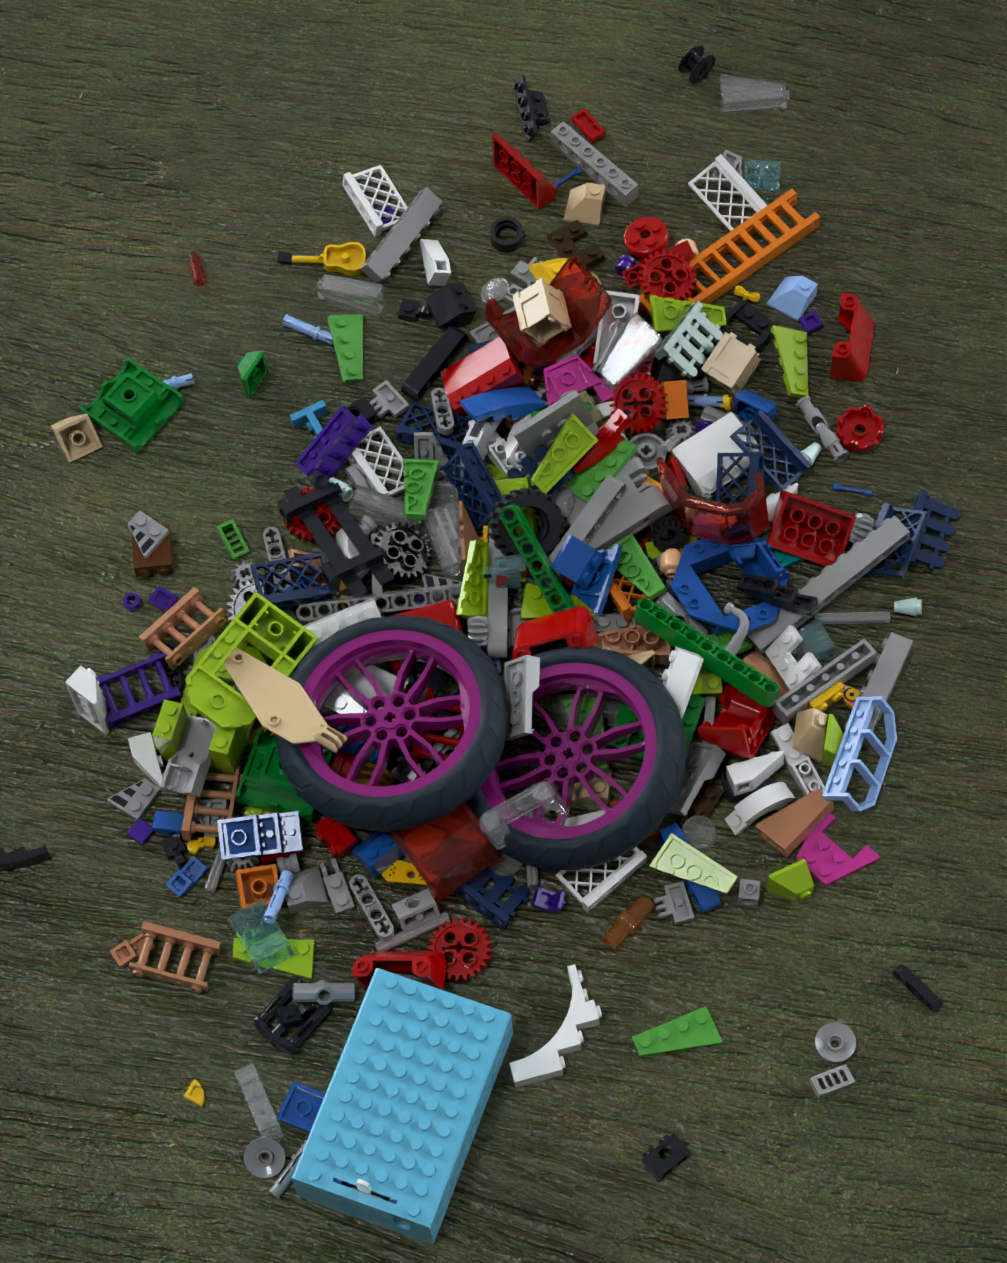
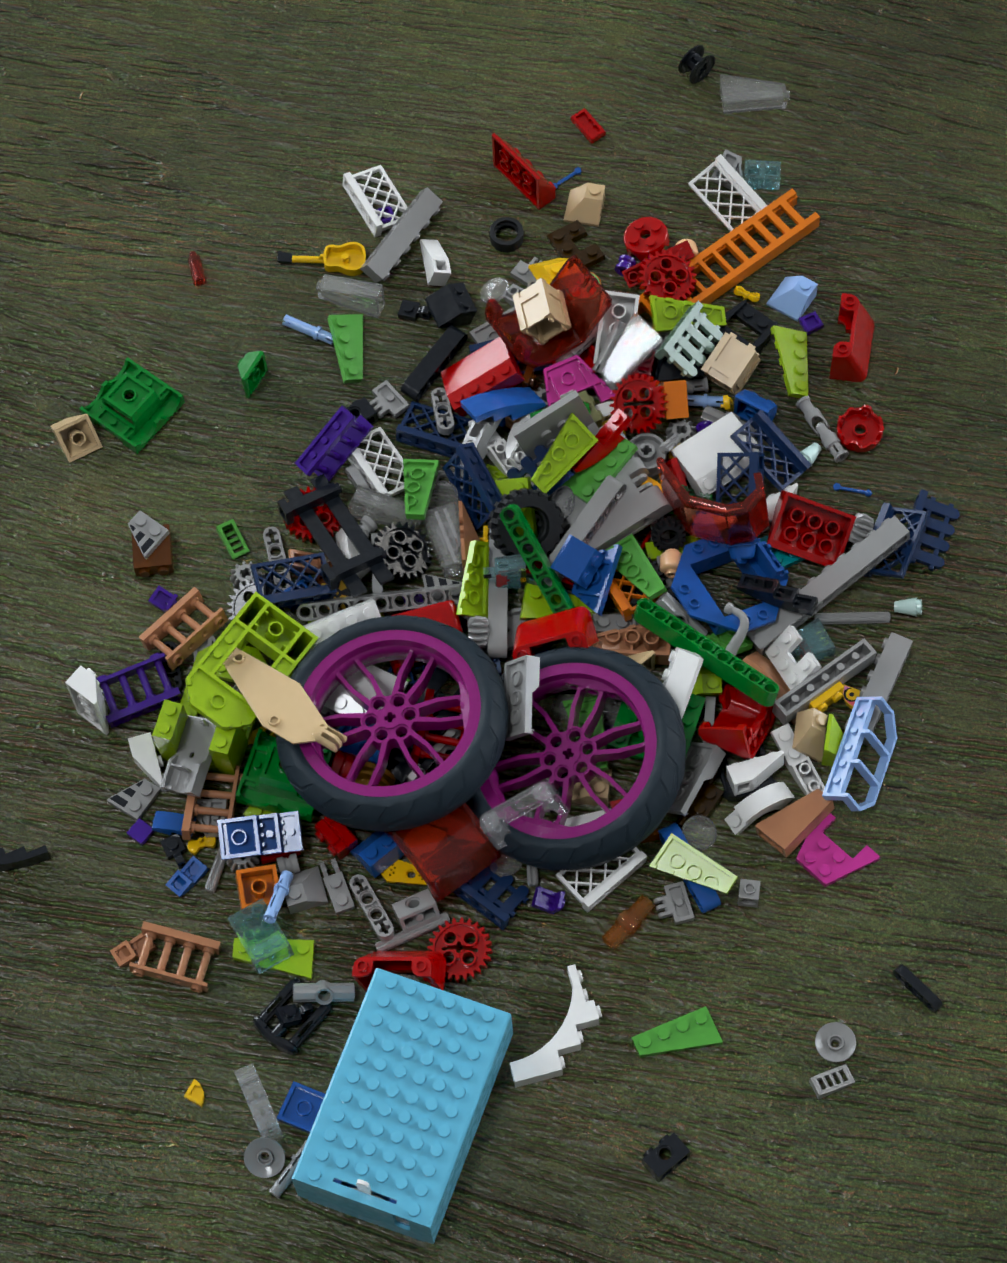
dark purple bush [123,593,141,612] -> none
light blue pin [163,373,195,390] -> none
dark azure bracket [290,400,327,439] -> none
light aqua cone [328,477,354,502] -> none
light grey wing [414,432,451,469] -> none
black bracket [513,75,550,142] -> none
light grey brick [551,121,638,207] -> none
lime slope [766,859,814,901] -> none

